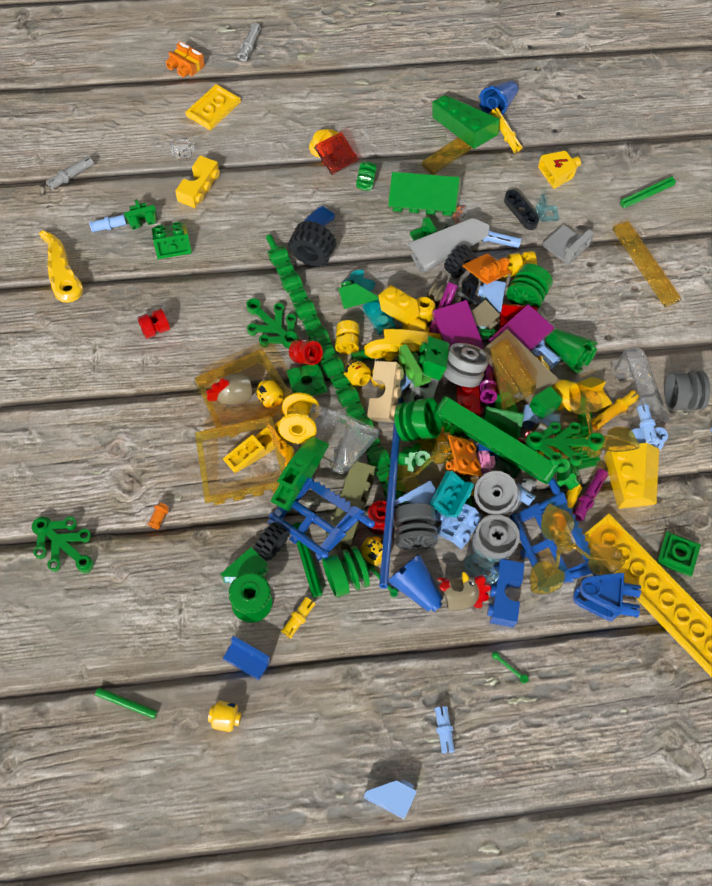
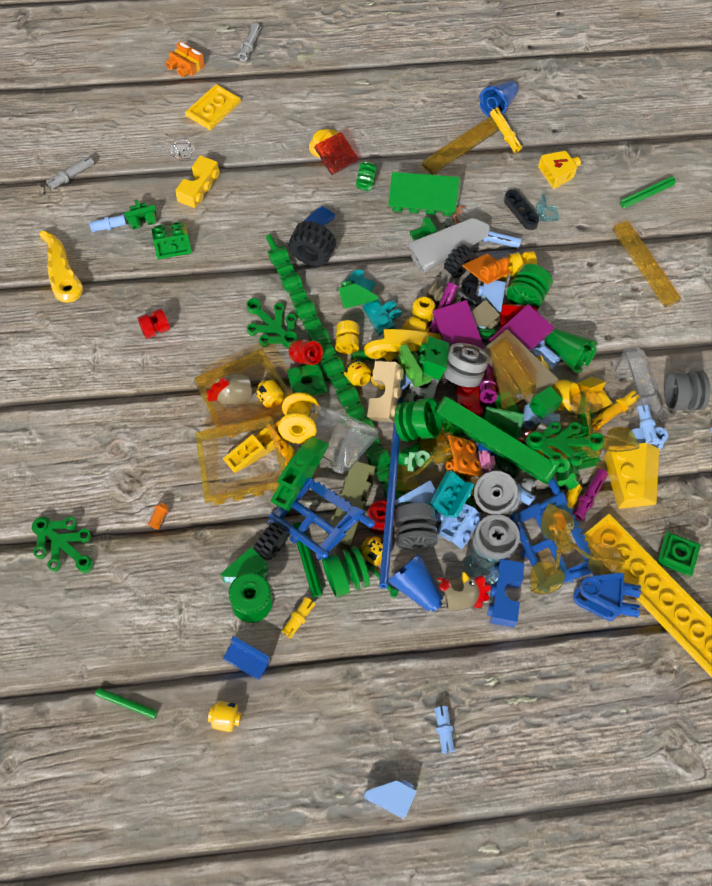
yellow brick [378,285,419,326] -> none
green wedge [432,95,499,149] -> none
green hinge [492,651,529,684] -> none
light grey bracket [542,225,594,265] -> none

